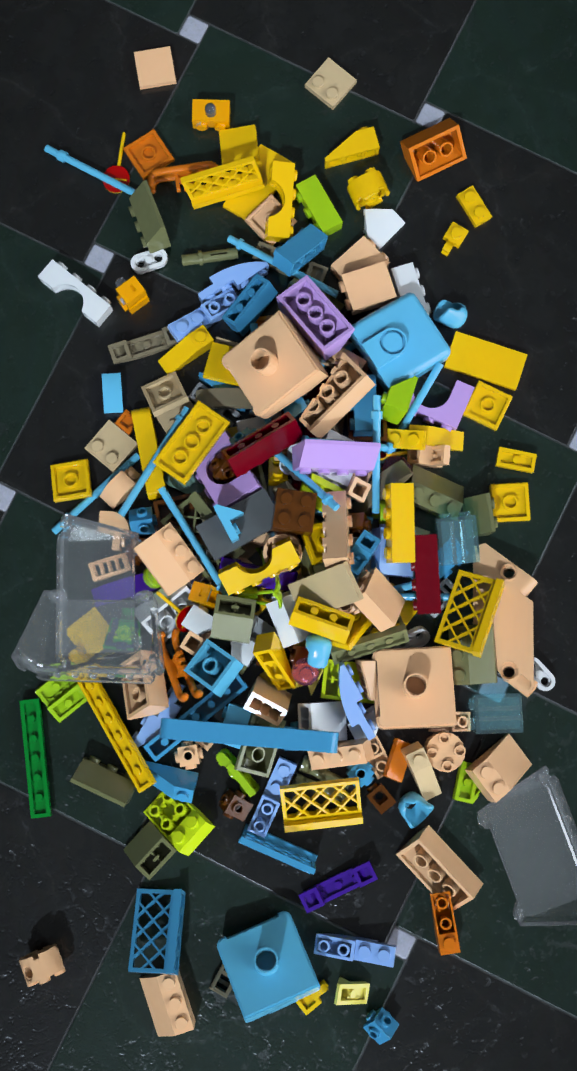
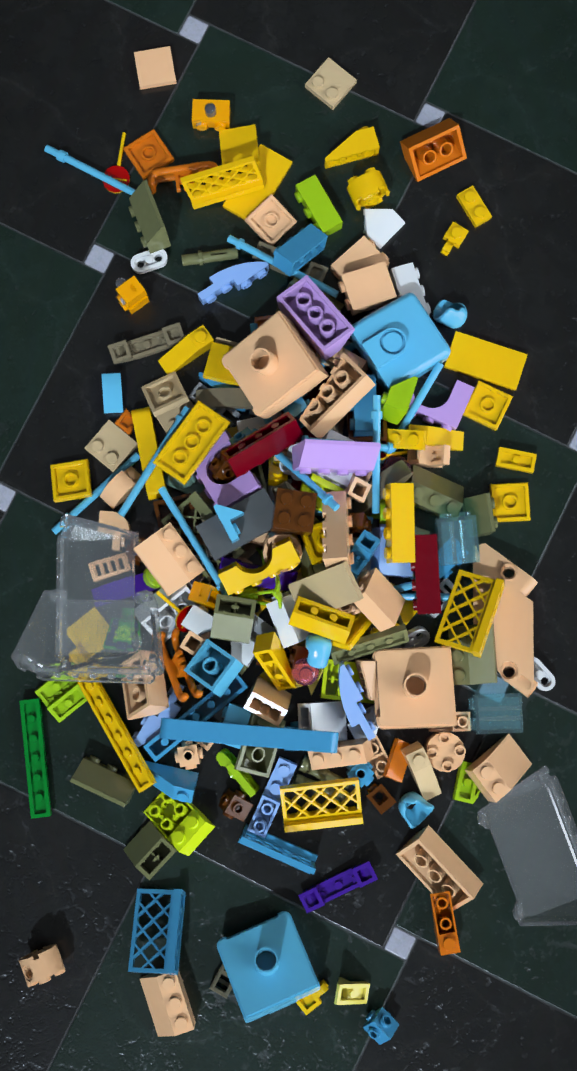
white arch [38,259,113,327] -> none
dark azure brick [129,507,158,536] -> none
light blue slope [167,288,238,343] -> none
dark azure brick [221,273,278,337] -> none
yellow arch [264,160,298,243] -> none
light blue slope [314,933,397,968] -> none

